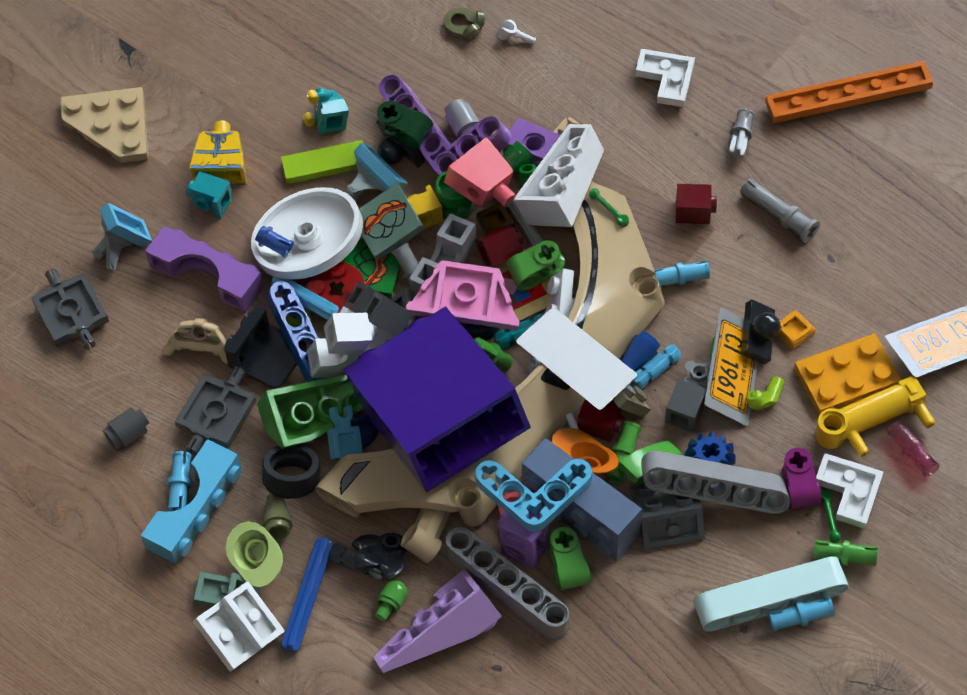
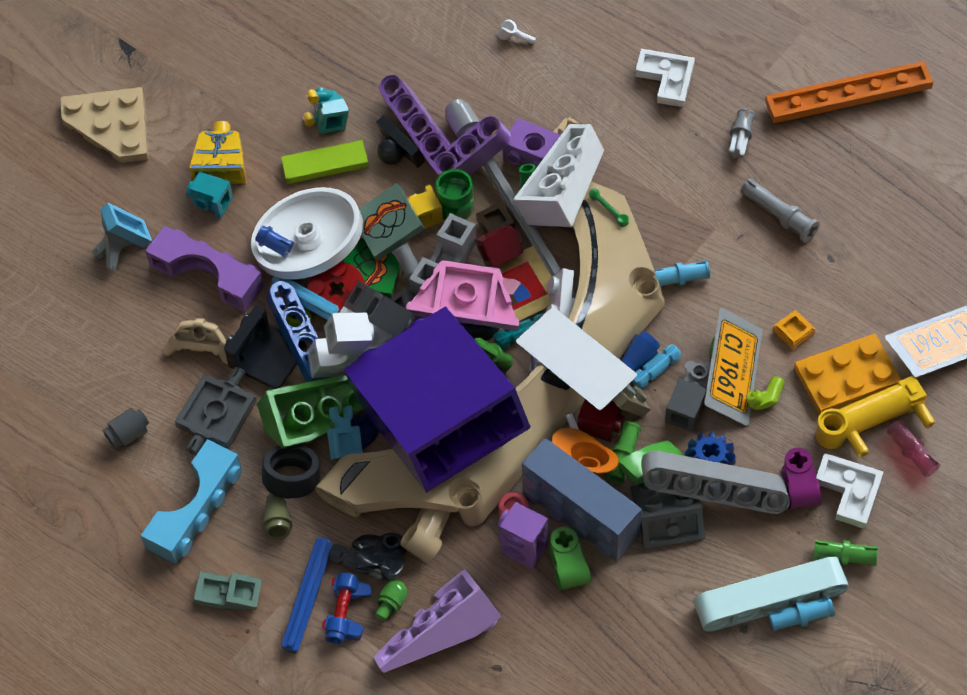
dark grey plate [31,268,109,350] -> none
medium azure pin [167,451,192,512] -> none
white slope [193,581,285,672] -> none
yellowish green piece [226,521,283,587] -> none
medium azure piece [346,143,408,202] -> none
dark green piece [377,101,434,149] -> none
olive piece [443,8,485,40] -> none
coral torso [444,138,516,207] -> none
light grey beam [446,527,569,639] -> none
medium azure beam [475,459,592,532] -> none
green cone [502,140,533,176] -> none
bright green piece [506,240,565,291] -> none
dark red brick [675,184,717,224] -> none
black tile [741,299,782,364] -> none
green hinge [821,490,841,543] -> none
none -> blue piece [322,573,371,644]

